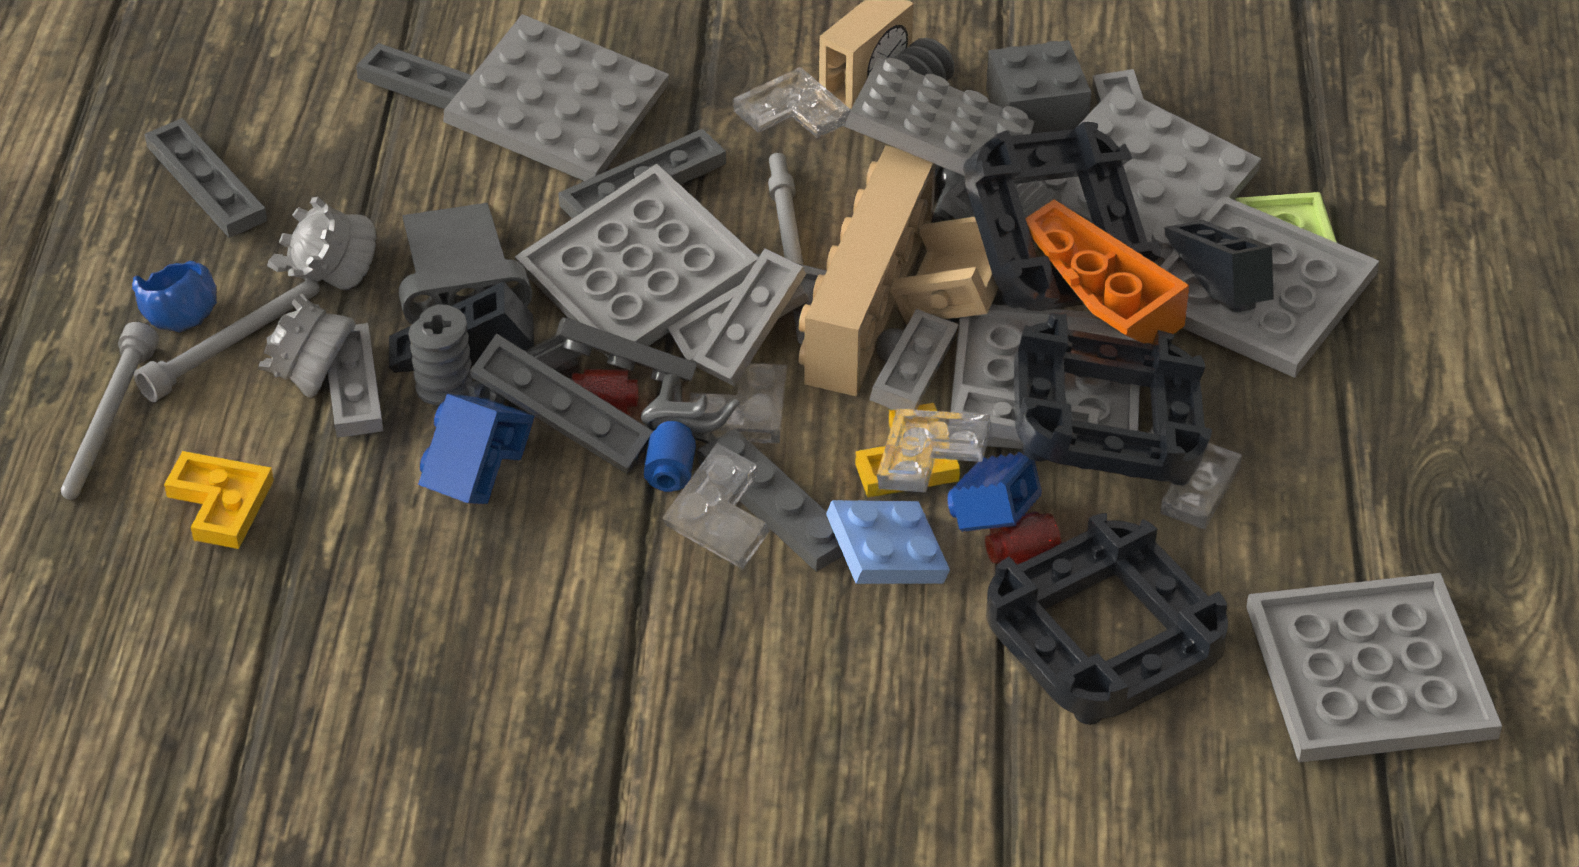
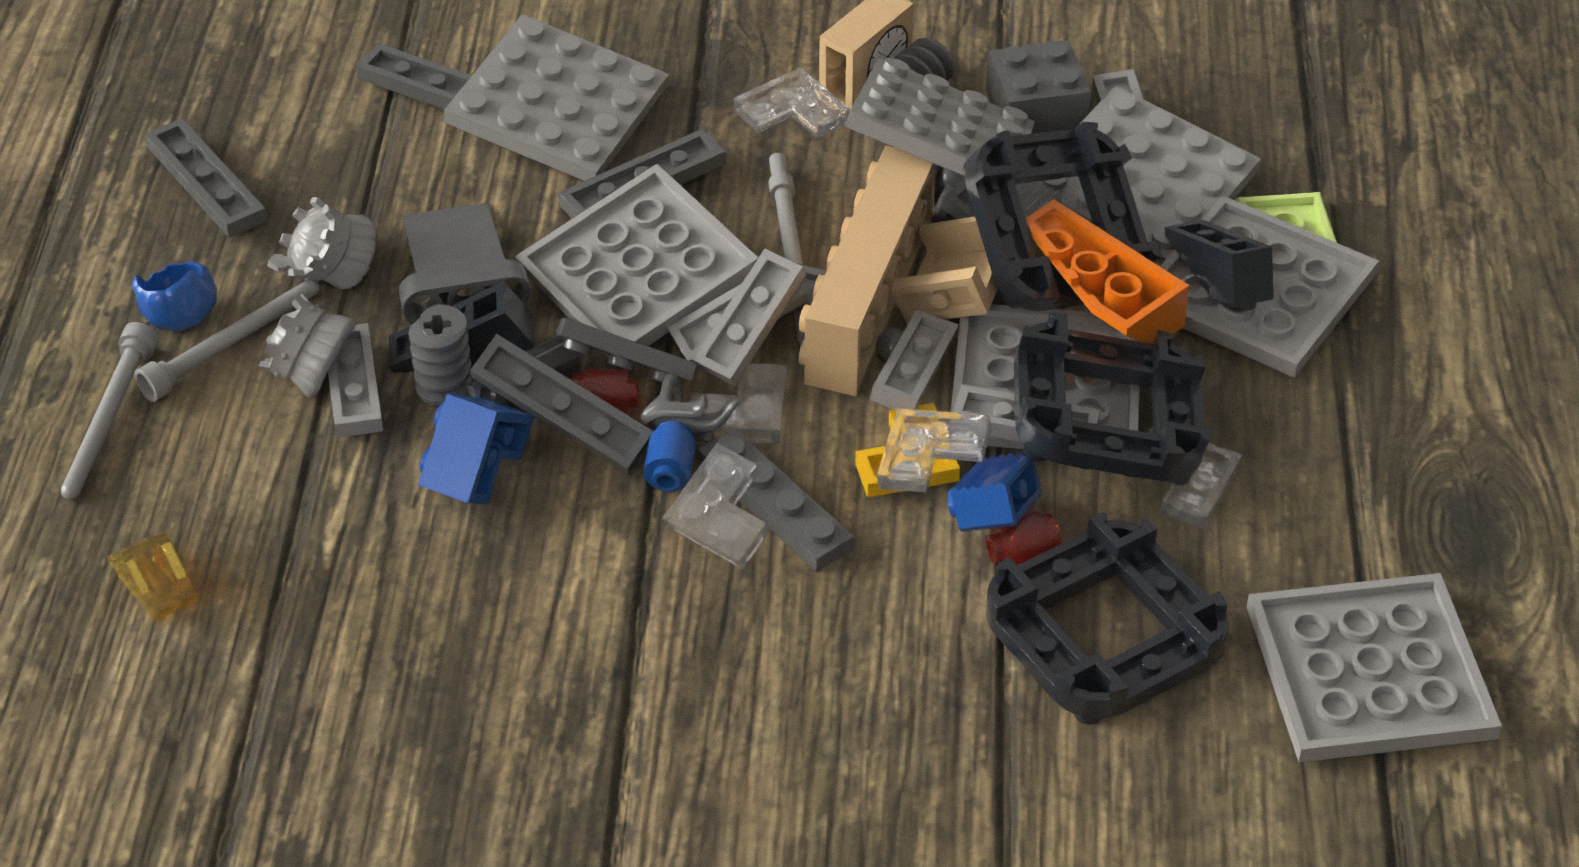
yellow plate [164,451,274,549] -> none
light blue plate [826,500,950,584] -> none
none -> clear yellow slope [107,531,198,622]

